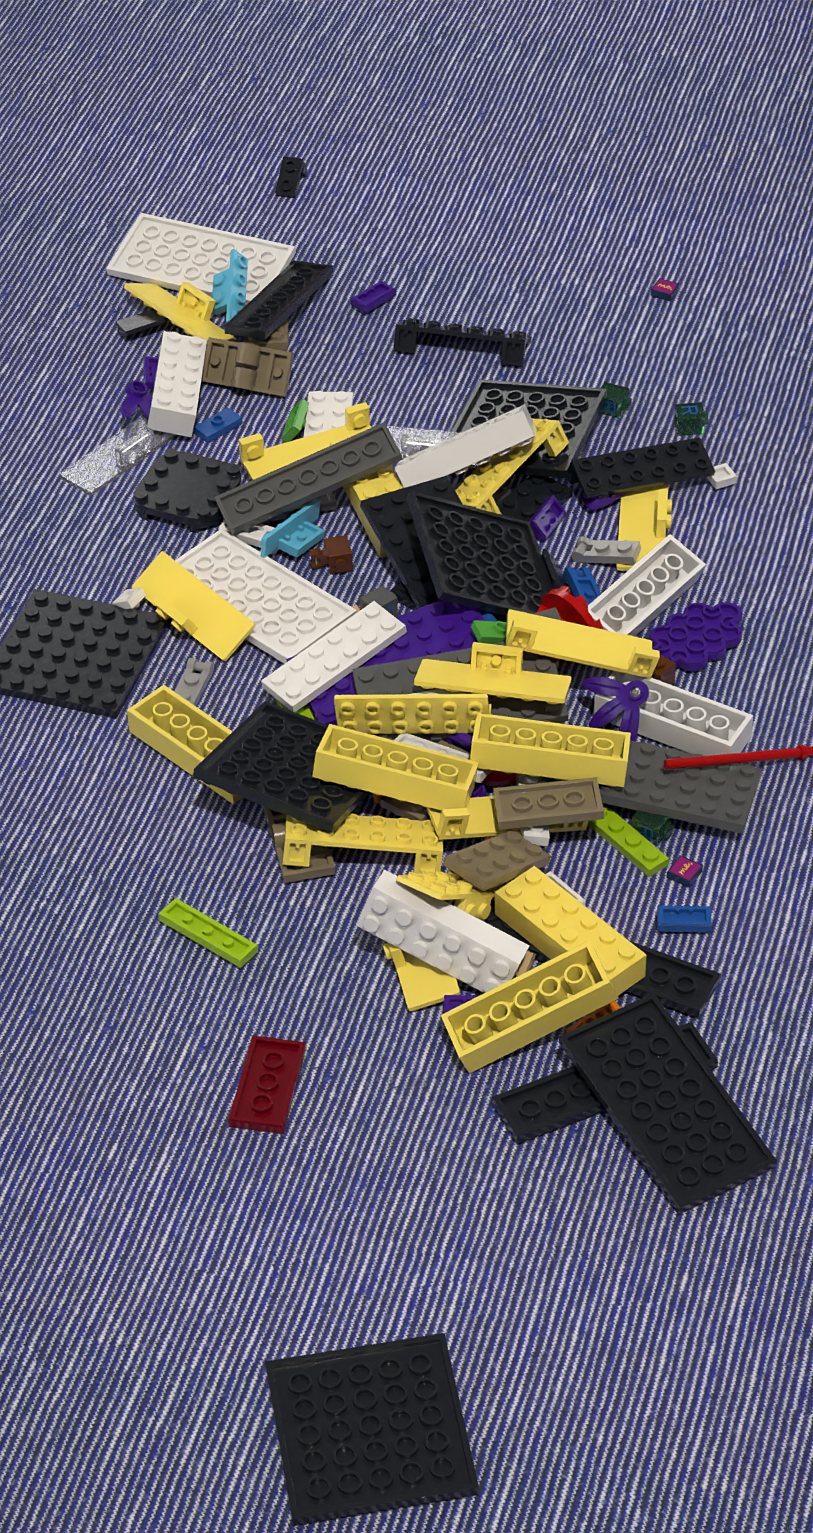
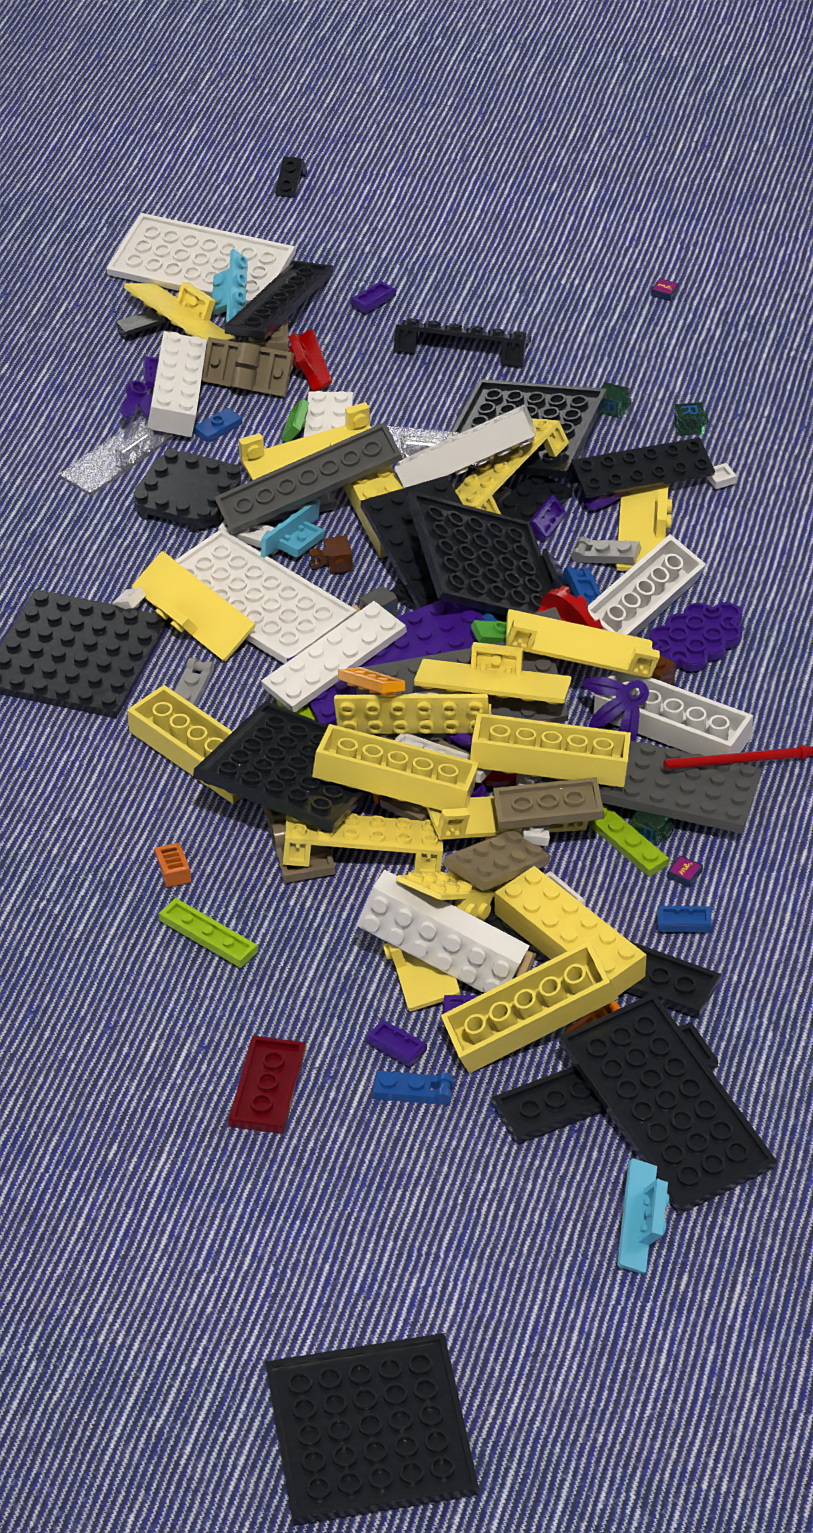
none -> orange slope [154,843,191,888]
none -> red bracket [288,329,332,392]
none -> light orange plate [338,667,405,697]
none -> dark purple plate [366,1019,427,1067]
none -> blue plate [373,1071,454,1105]
none -> medium azure bracket [617,1158,669,1274]

